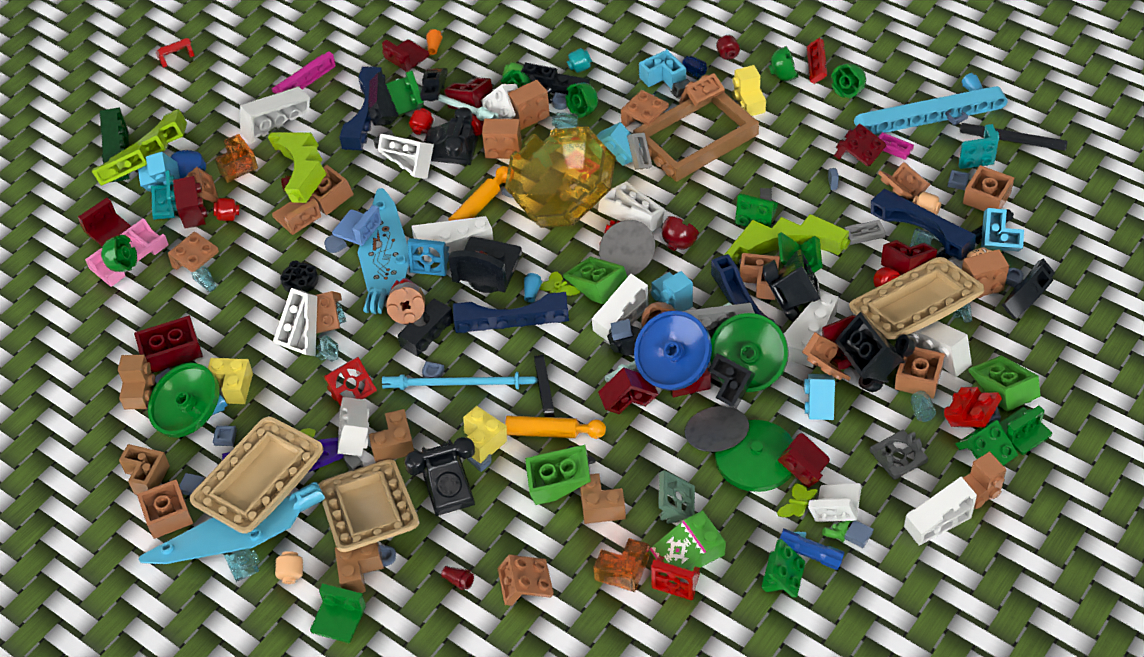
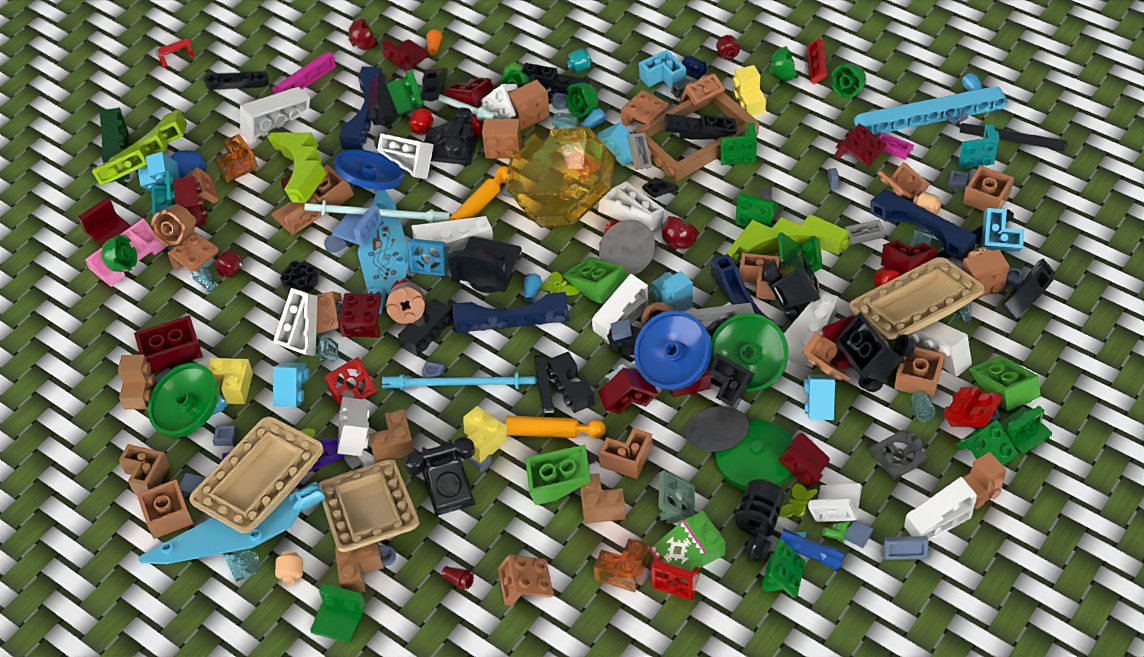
red head [213,198,239,221] -> none
none -> nougat brick [151,204,196,246]
none -> black beam [204,71,269,90]
none -> dark red head [215,250,242,278]
none -> medium azure brick [273,362,309,407]
none -> light aqua bar [304,200,450,223]
none -> blue dish [333,149,404,190]
none -> dark red bracket [338,293,382,338]
none -> dark red cylinder [348,17,379,51]
none -> black arch [547,351,595,413]
none -> dark azure cone [581,108,607,132]
none -> nougat brick [599,428,653,479]
none -> black piece [642,177,678,198]
none -> black slope [664,114,737,140]
none -> green bracket [721,122,757,165]
none -> black cylinder [735,479,785,562]
none -> sand blue tile [884,536,928,560]

